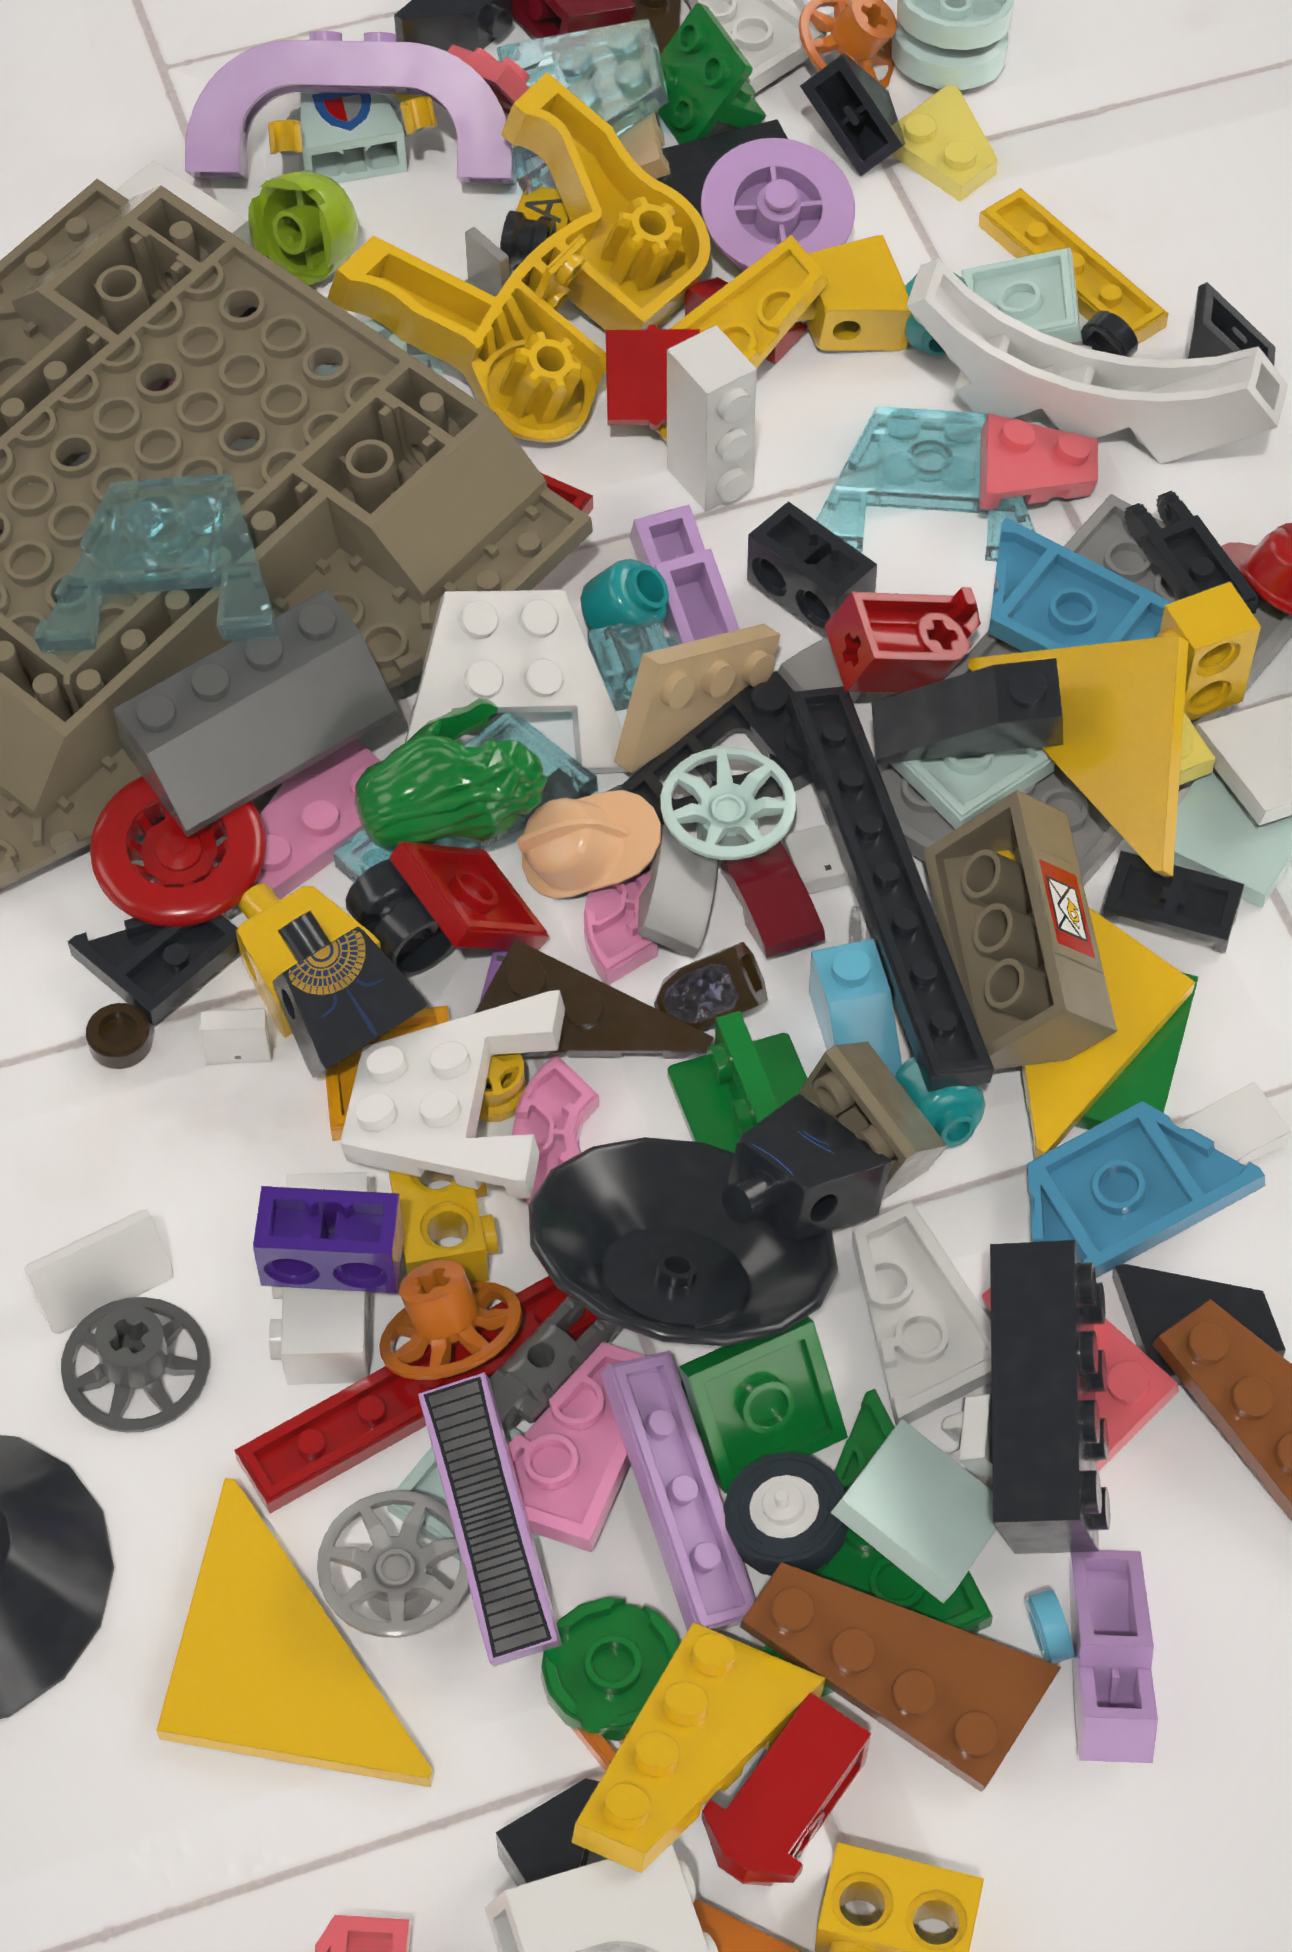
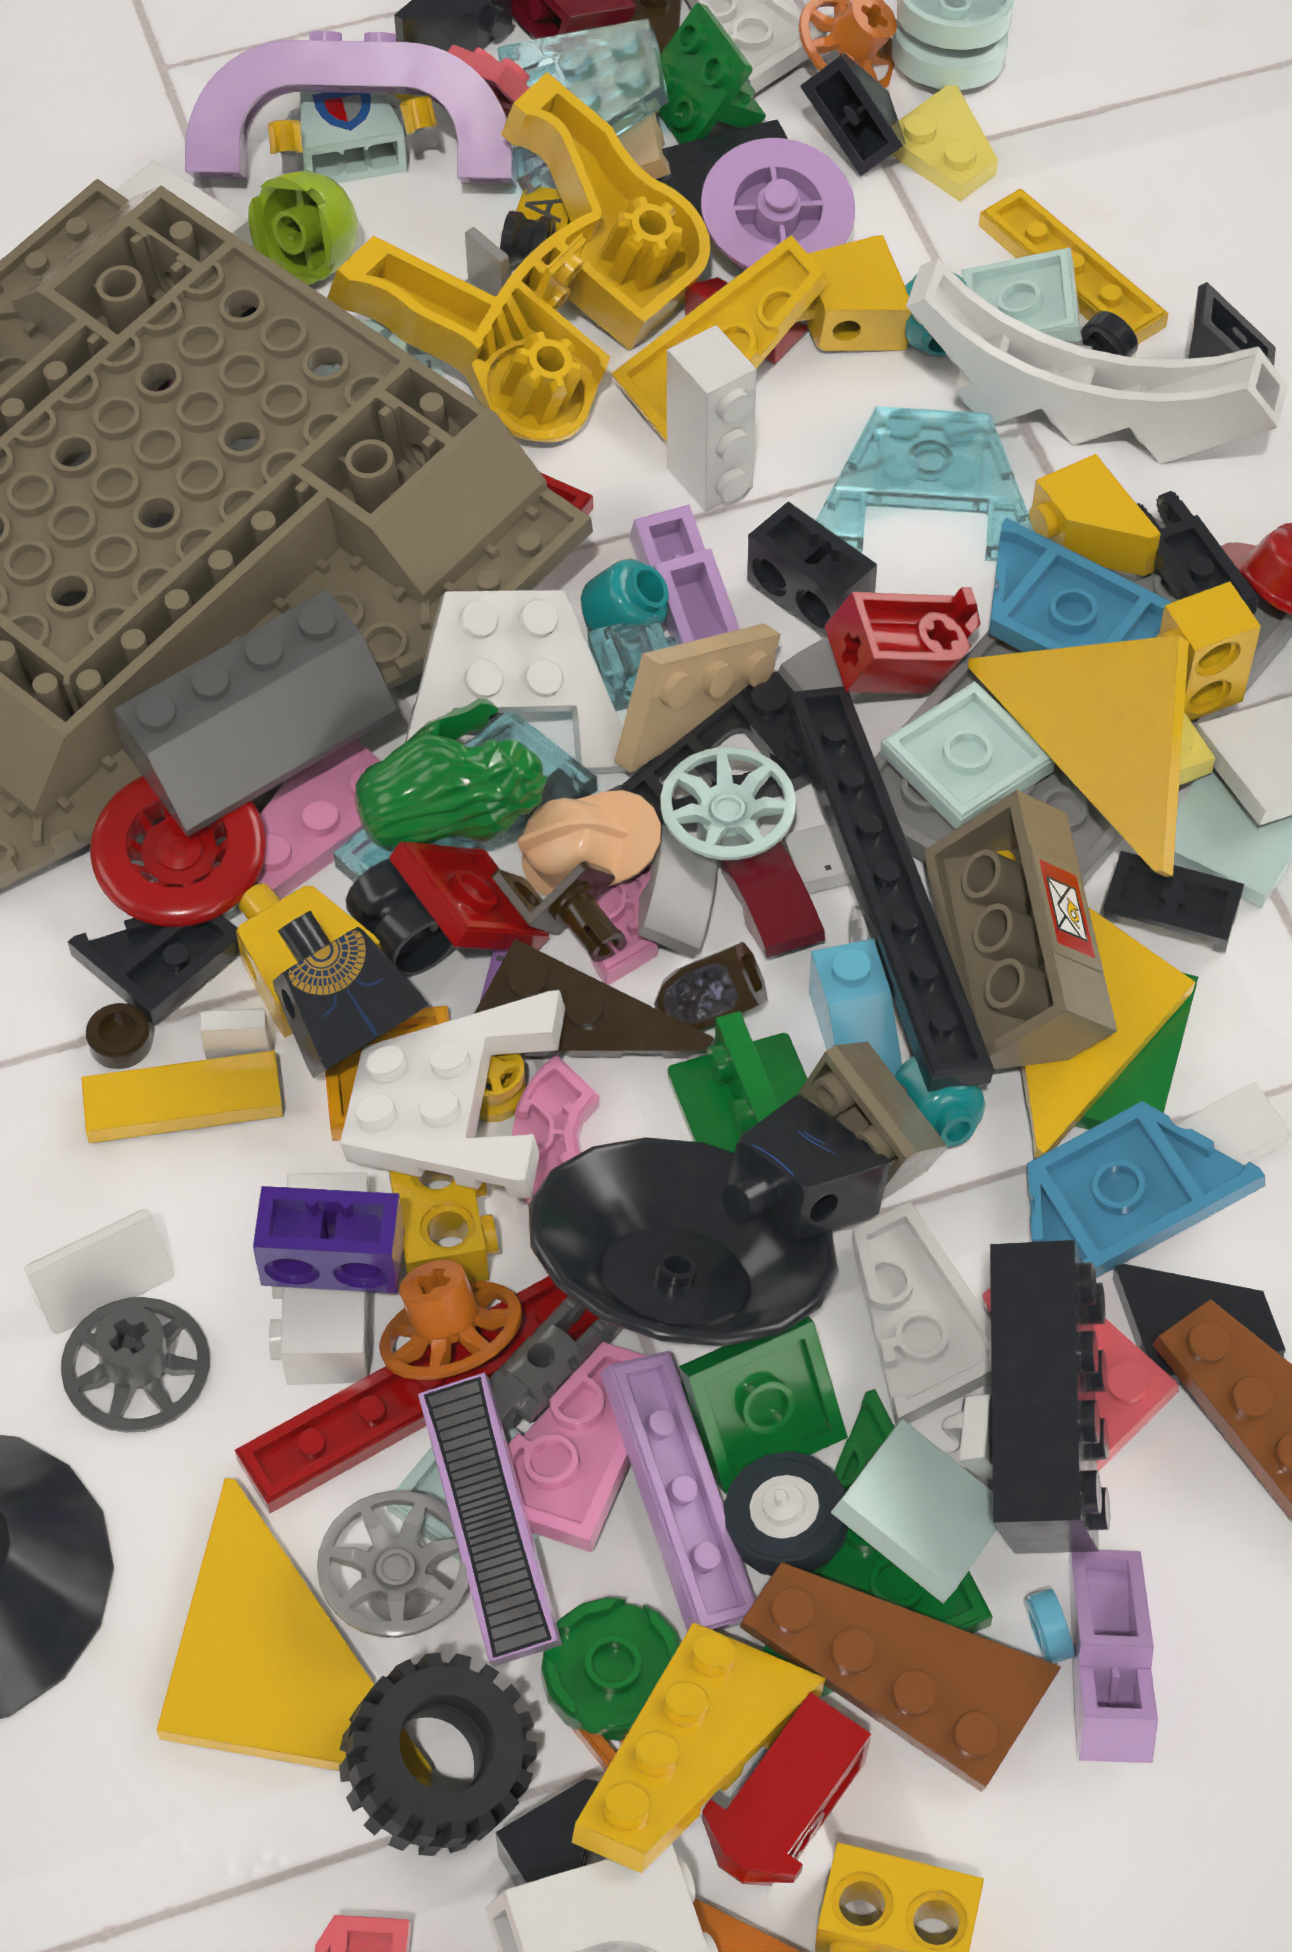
clear light blue wing [34,473,278,653] -> none
red piece [605,324,700,430] -> none
black slope [871,658,1063,764] -> none
coral wing [979,413,1098,510] -> none
none -> yellow tile [81,1050,283,1143]
none -> black tyre [339,1652,537,1856]
none -> dark brown bracket [491,861,625,962]
none -> yellow slope [1029,454,1161,576]

